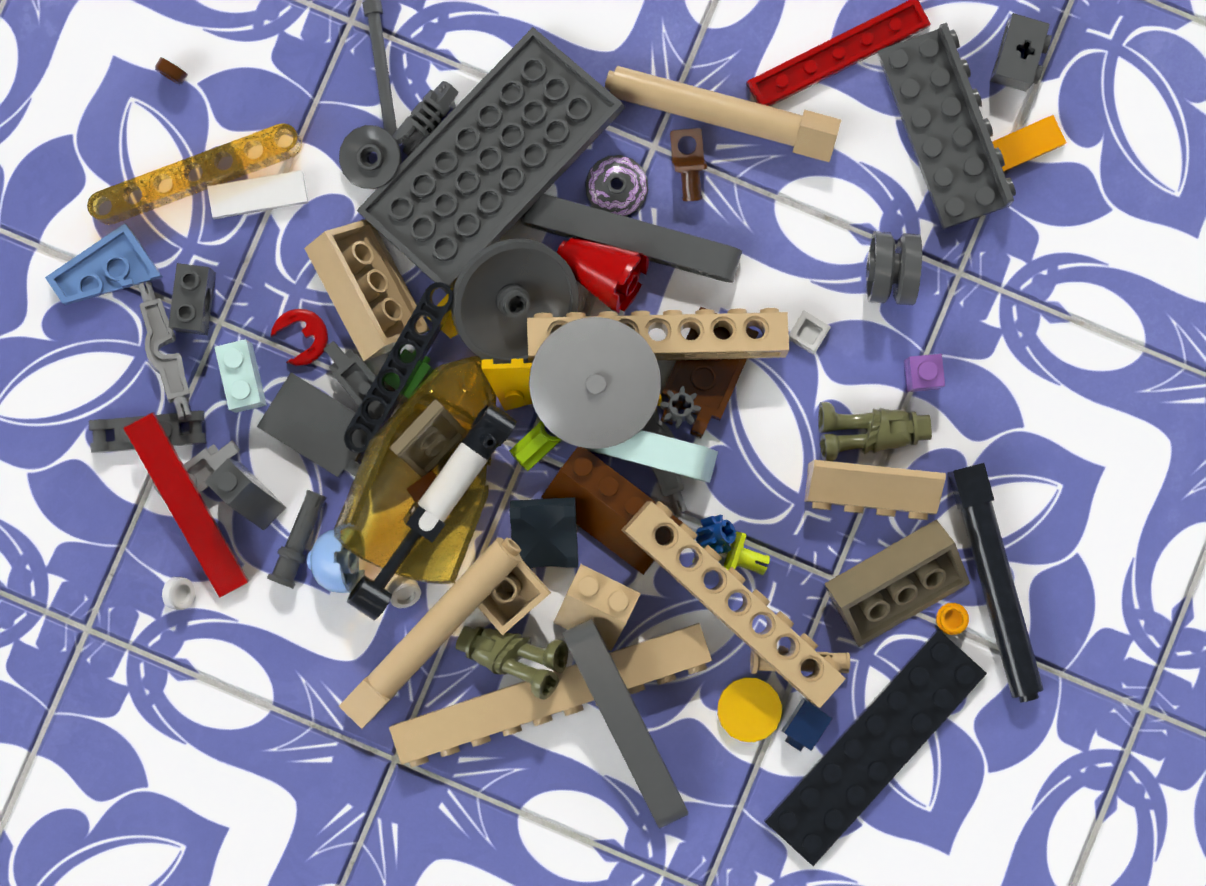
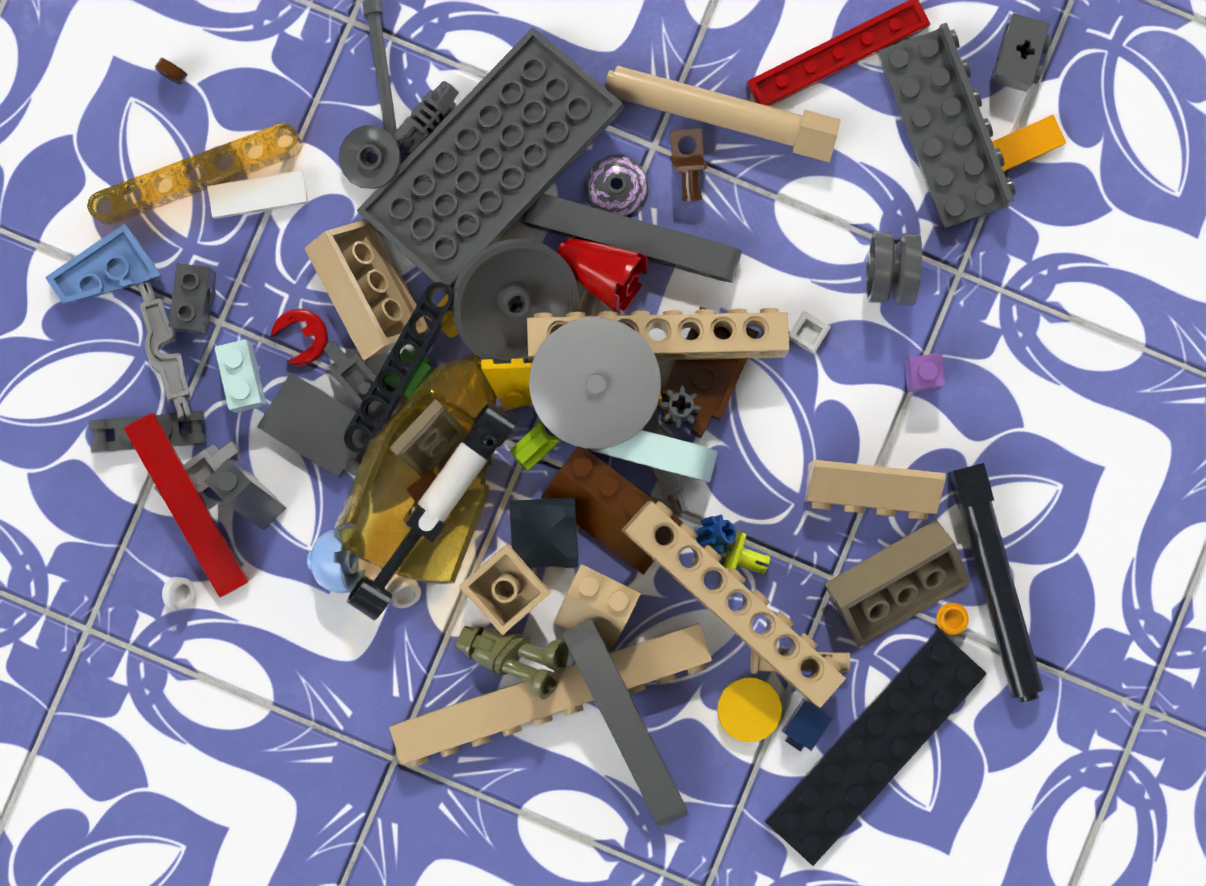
dark grey pin [267,490,327,589] -> none
tan brick [339,537,522,729] -> none
olive piece [818,402,932,462] -> none

